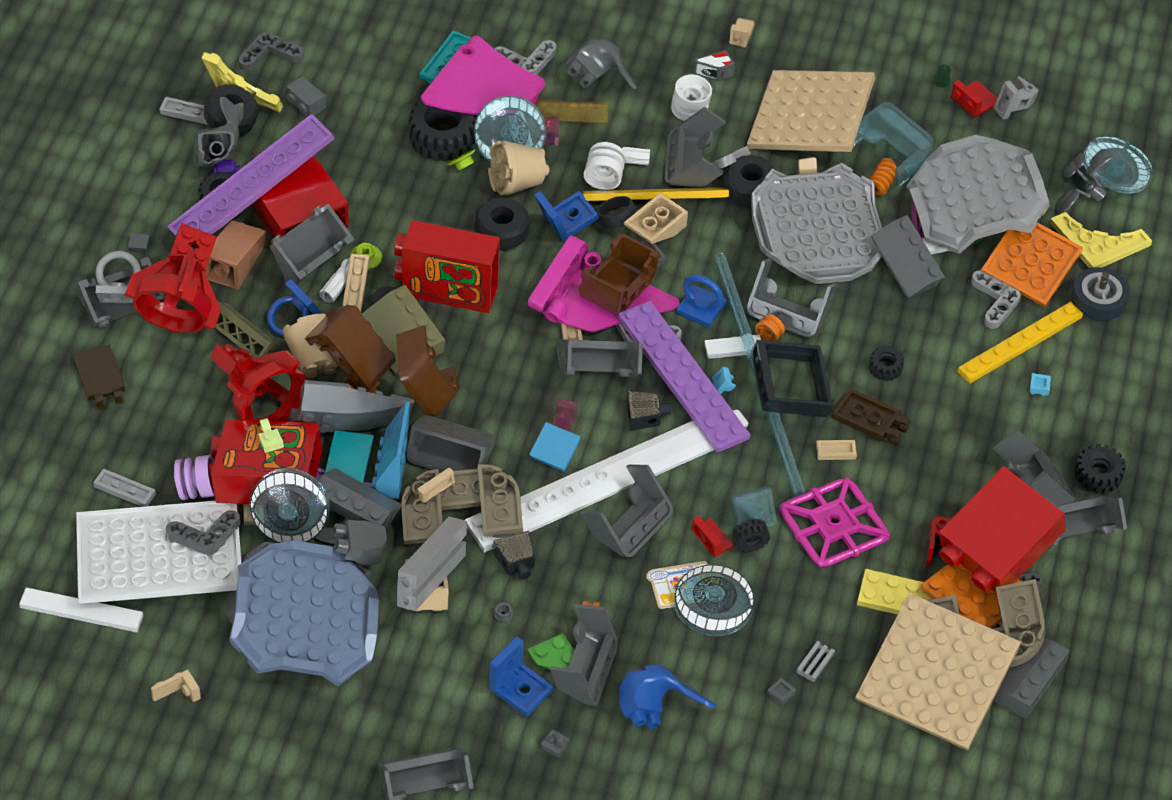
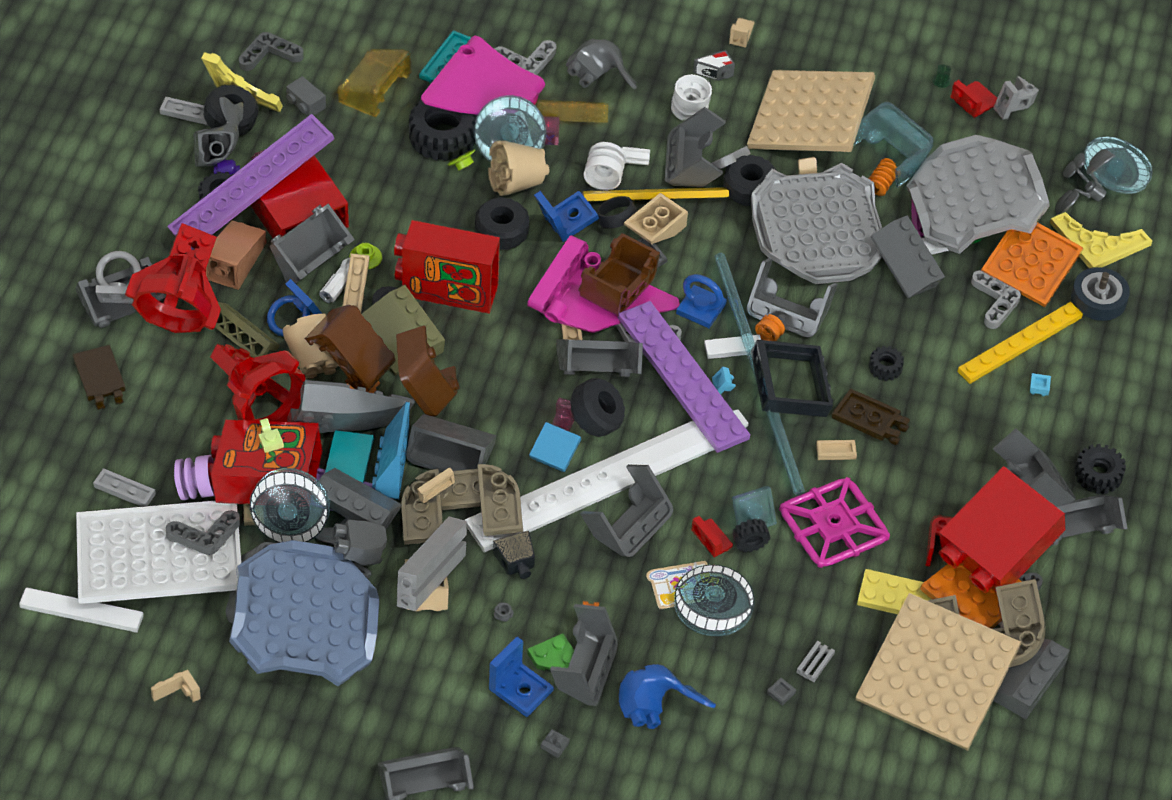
dark grey tile [128,233,150,253] -> none
black torso [627,390,671,431] -> none
none -> clear yellow windscreen [337,49,411,117]
none -> black tyre [570,378,625,437]

